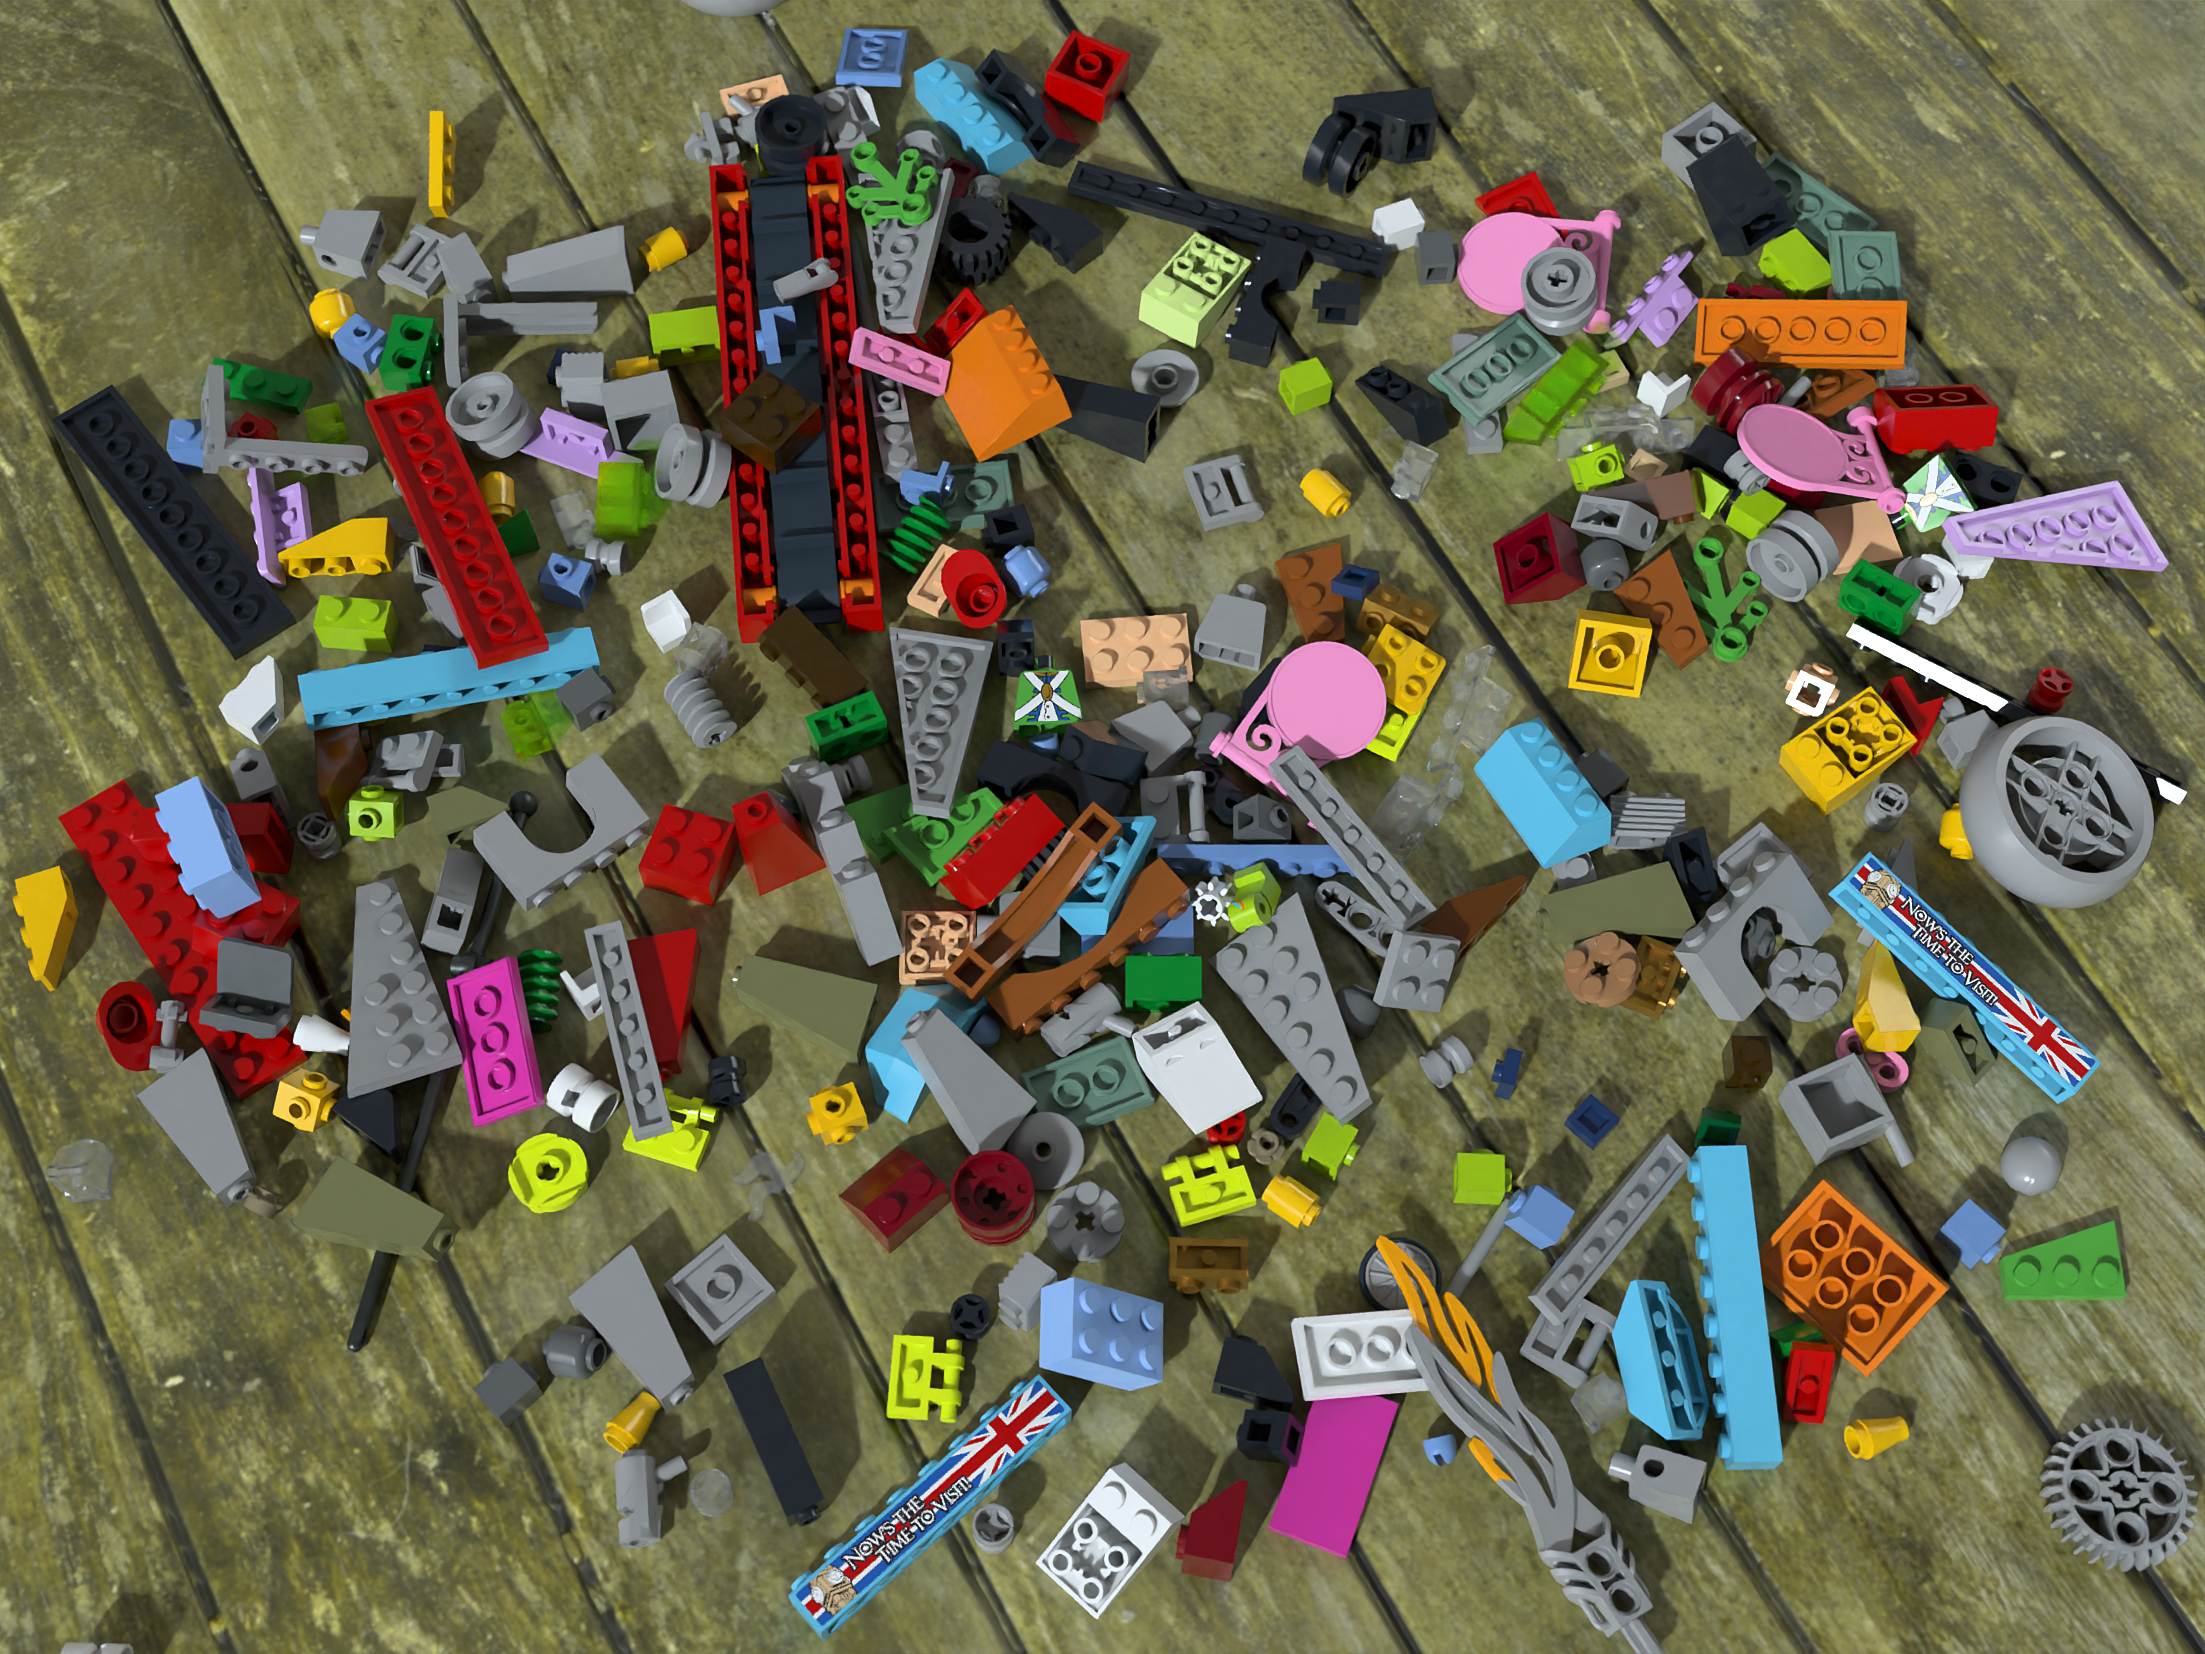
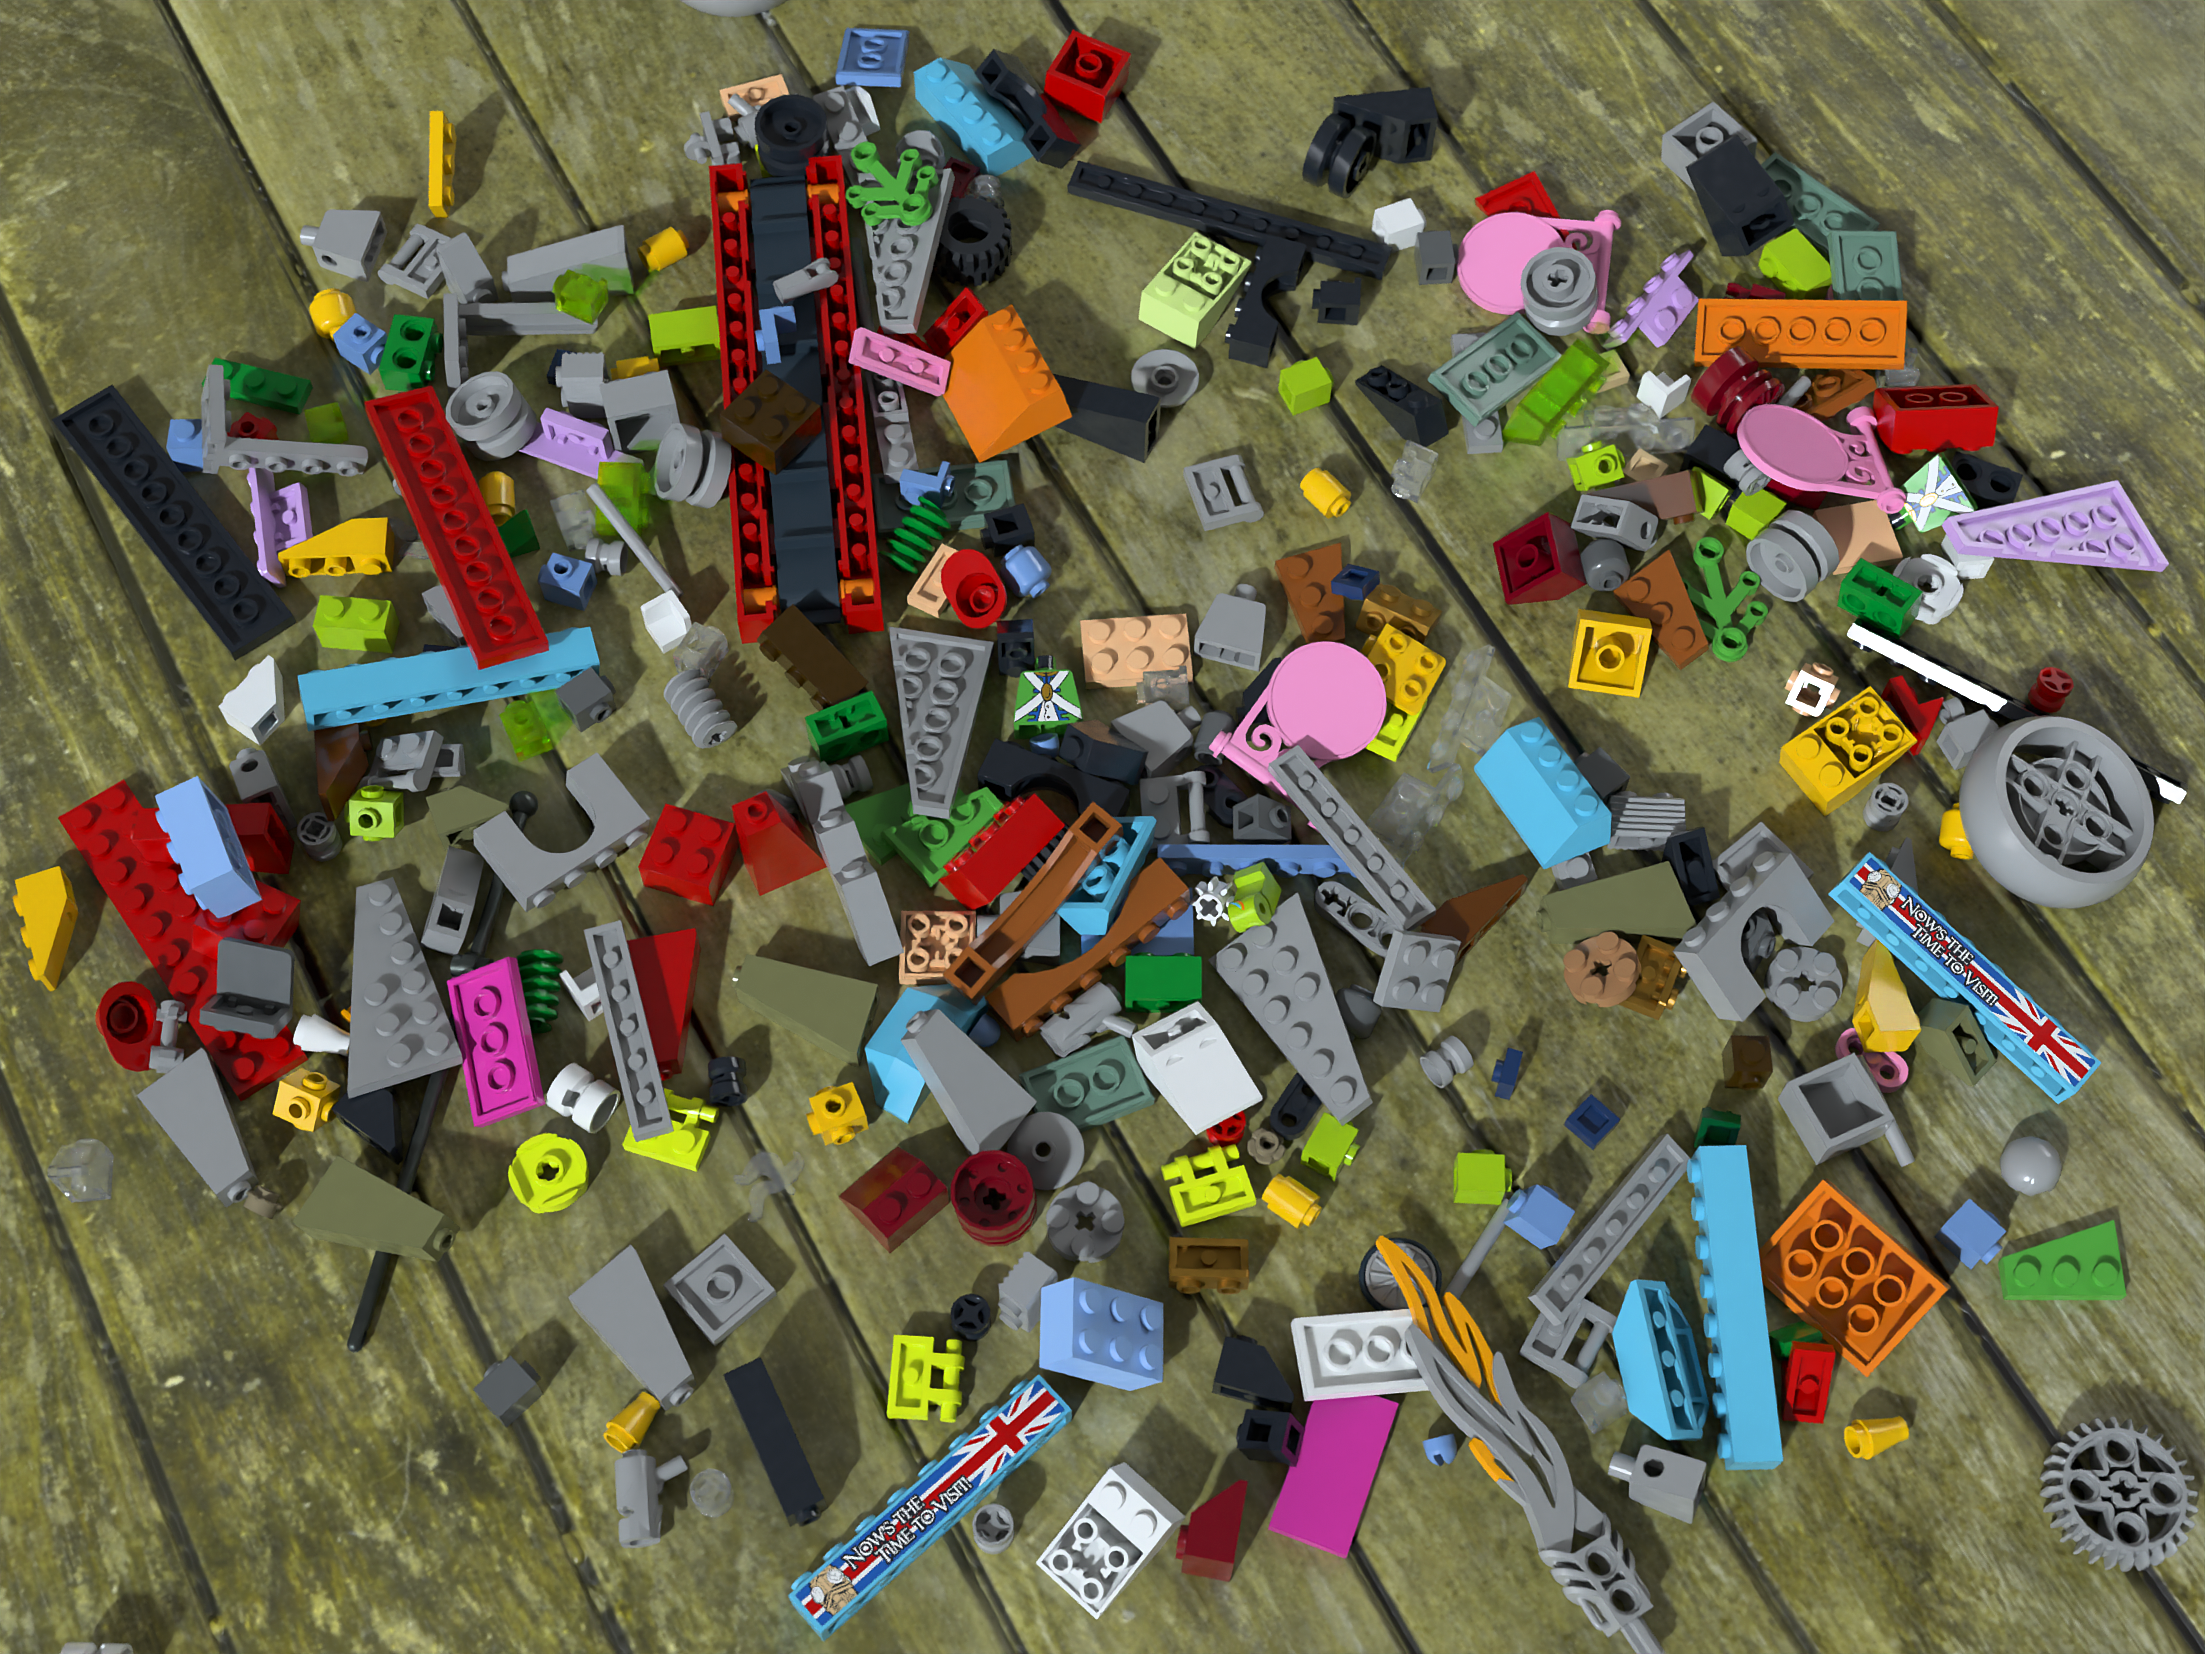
light grey slope [410,545,441,592] -> none
dark grey head [542,1324,606,1380] -> none
black slope [1007,192,1103,275] -> none
none -> clear neon green brick [552,269,608,325]
none -> light grey bar [586,483,684,599]

